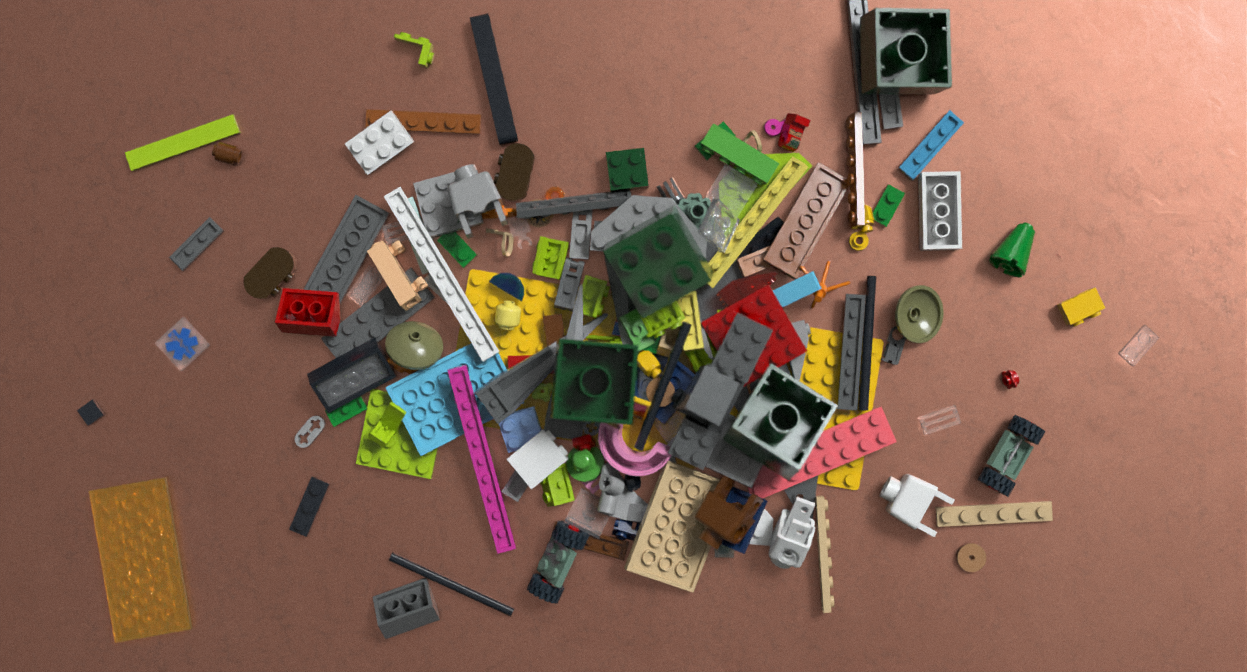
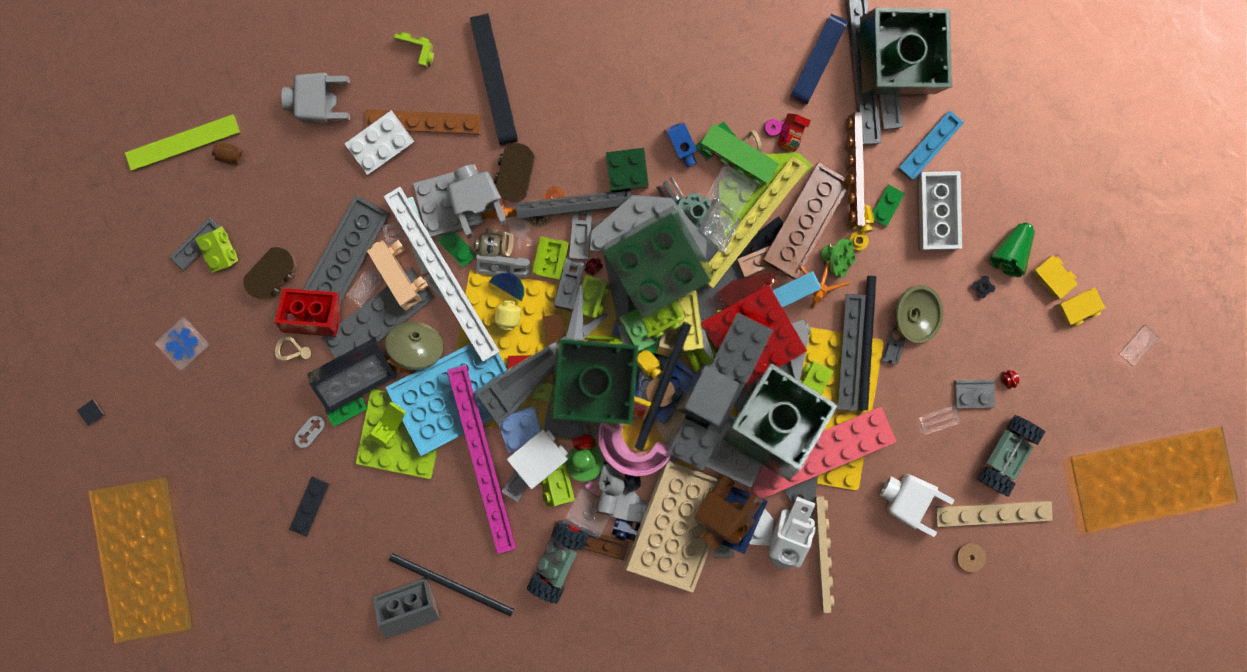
none -> lime bracket [195,226,238,273]
none -> tan piece [275,337,311,360]
none -> light grey piece [281,73,350,124]
none -> dark tan head [474,233,502,257]
none -> light grey hinge [476,254,530,278]
none -> dark red plate [584,258,603,275]
none -> blue torso [664,122,697,167]
none -> dark blue beam [790,13,848,105]
none -> lime bracket [800,361,834,395]
none -> bright green plate [821,238,856,278]
none -> flat silver plate [955,380,995,408]
none -> black plate [972,276,995,298]
none -> yellow brick [1031,255,1078,300]
none -> clear yellow plate [1070,426,1238,532]

